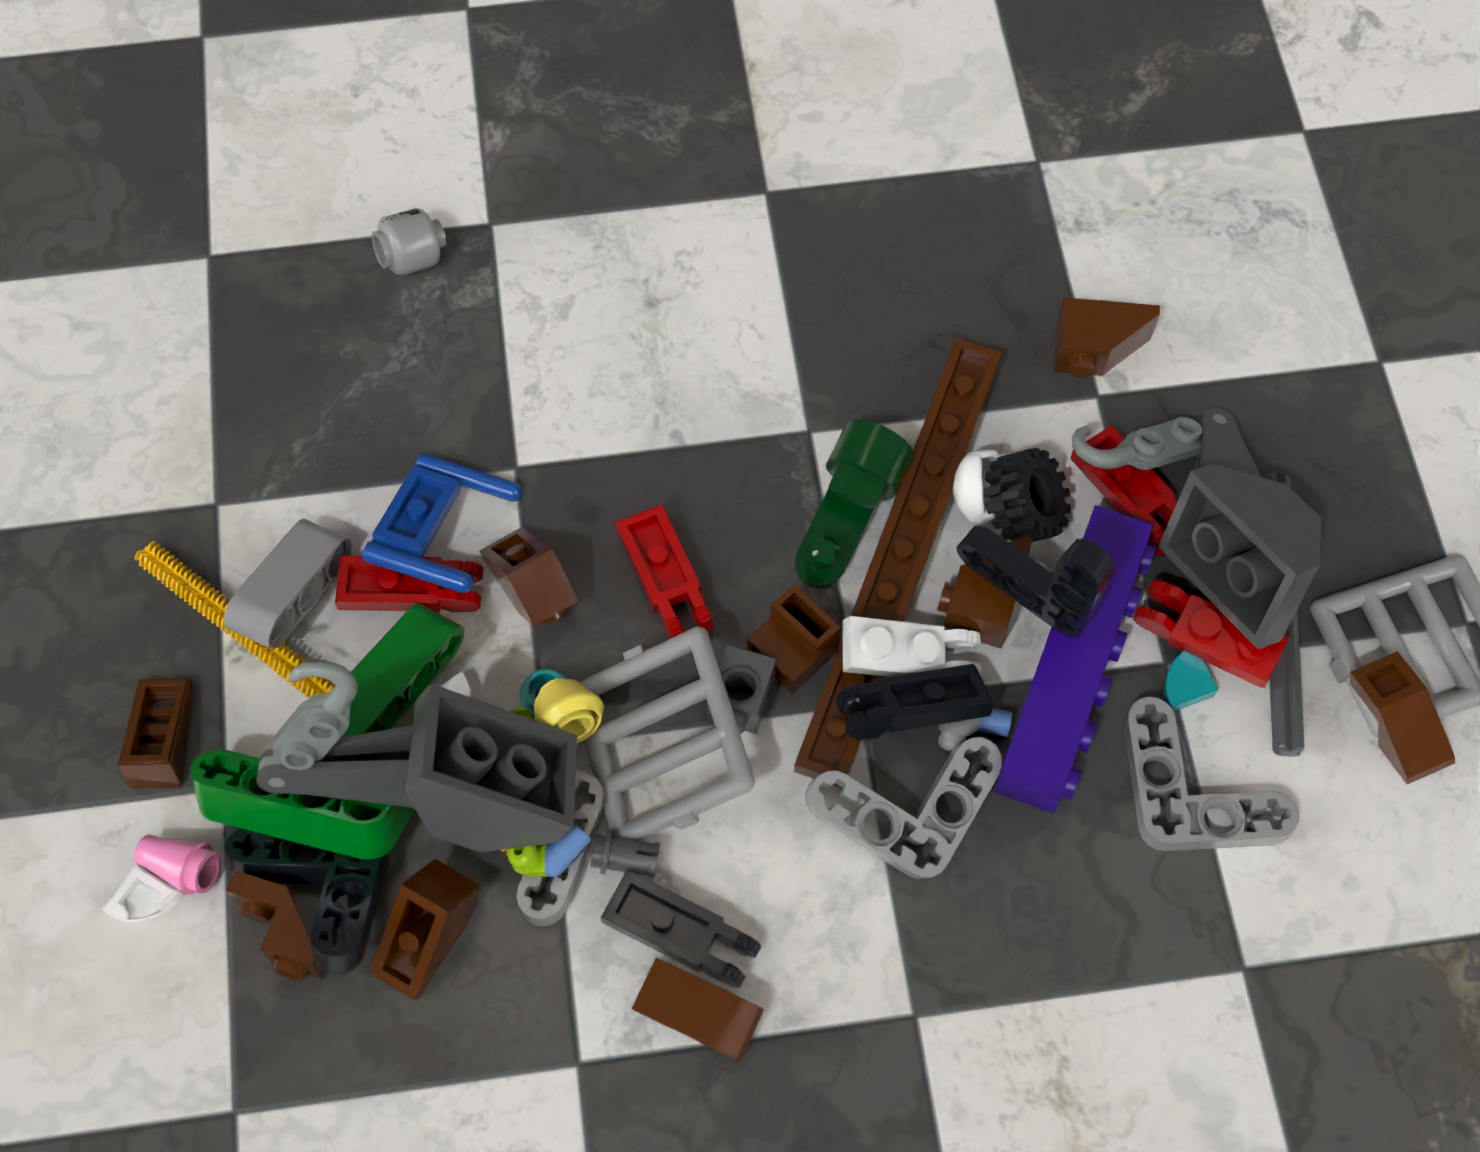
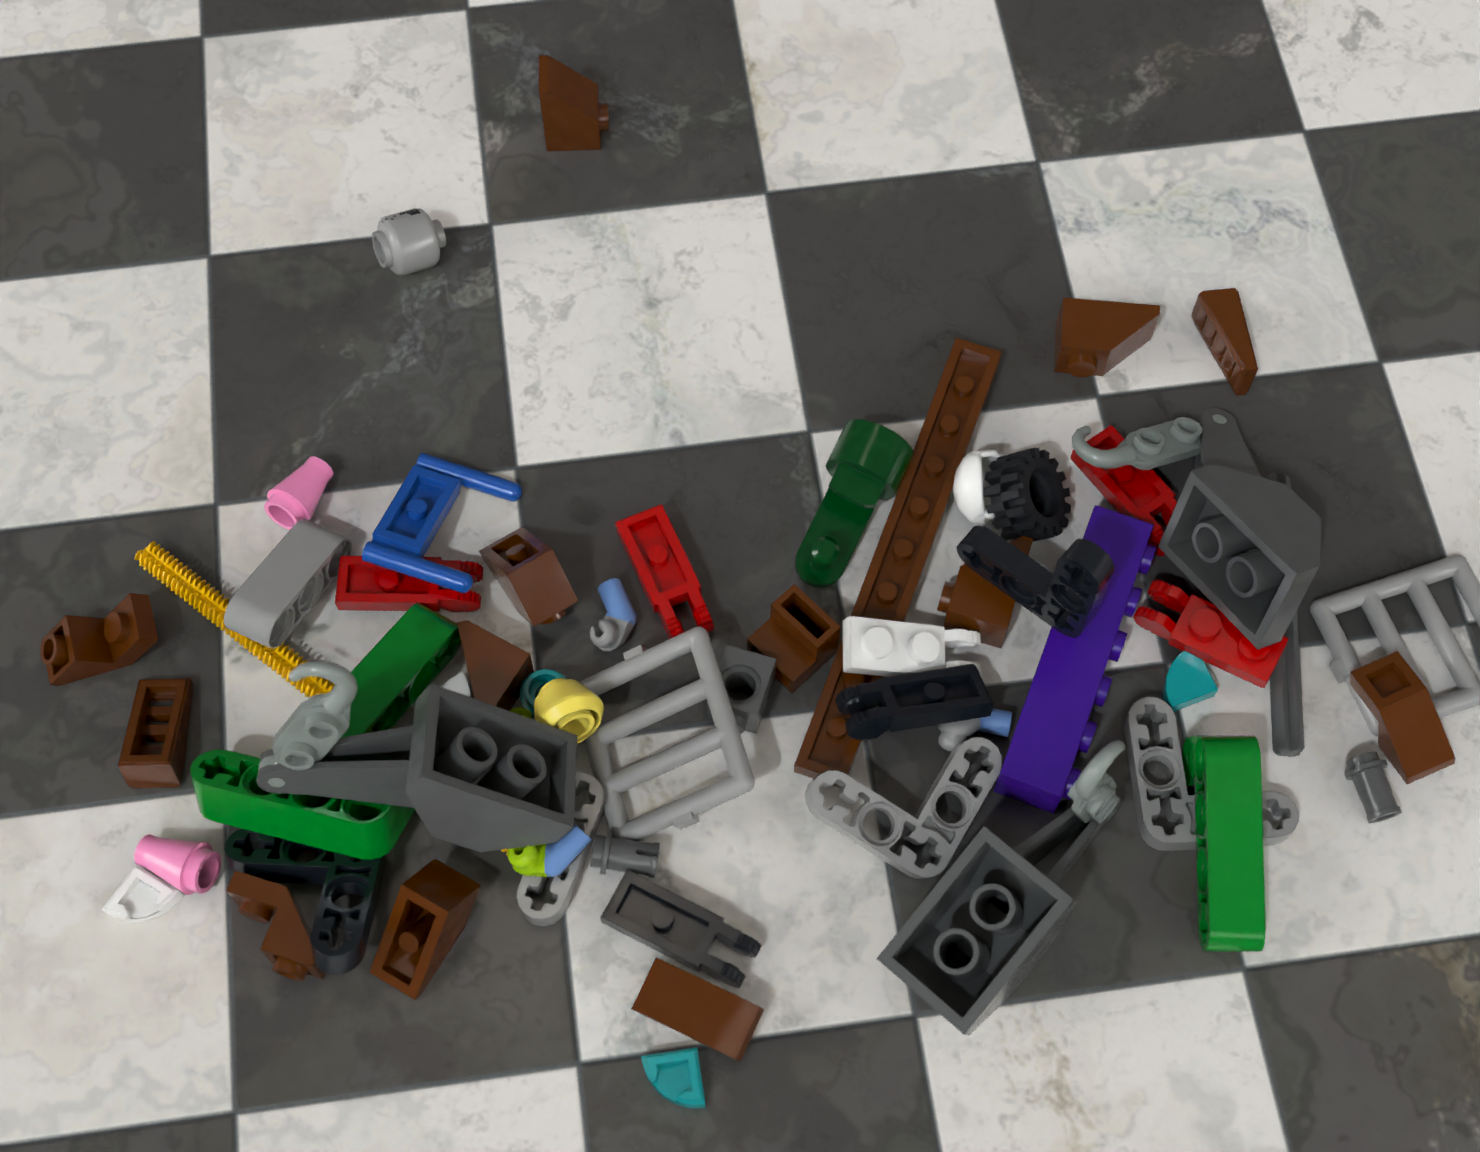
none -> reddish brown slope [40,593,158,686]
none -> bright pink cone [264,456,334,530]
none -> reddish brown slope [457,620,534,711]
none -> reddish brown slope [539,55,609,151]
none -> arm [590,578,637,651]
none -> teal tile [641,1047,706,1109]
none -> dark grey slope [877,740,1125,1035]
none -> green beam [1182,735,1266,952]
none -> reddish brown slope [1191,288,1258,396]
none -> dark grey pin [1344,751,1402,824]

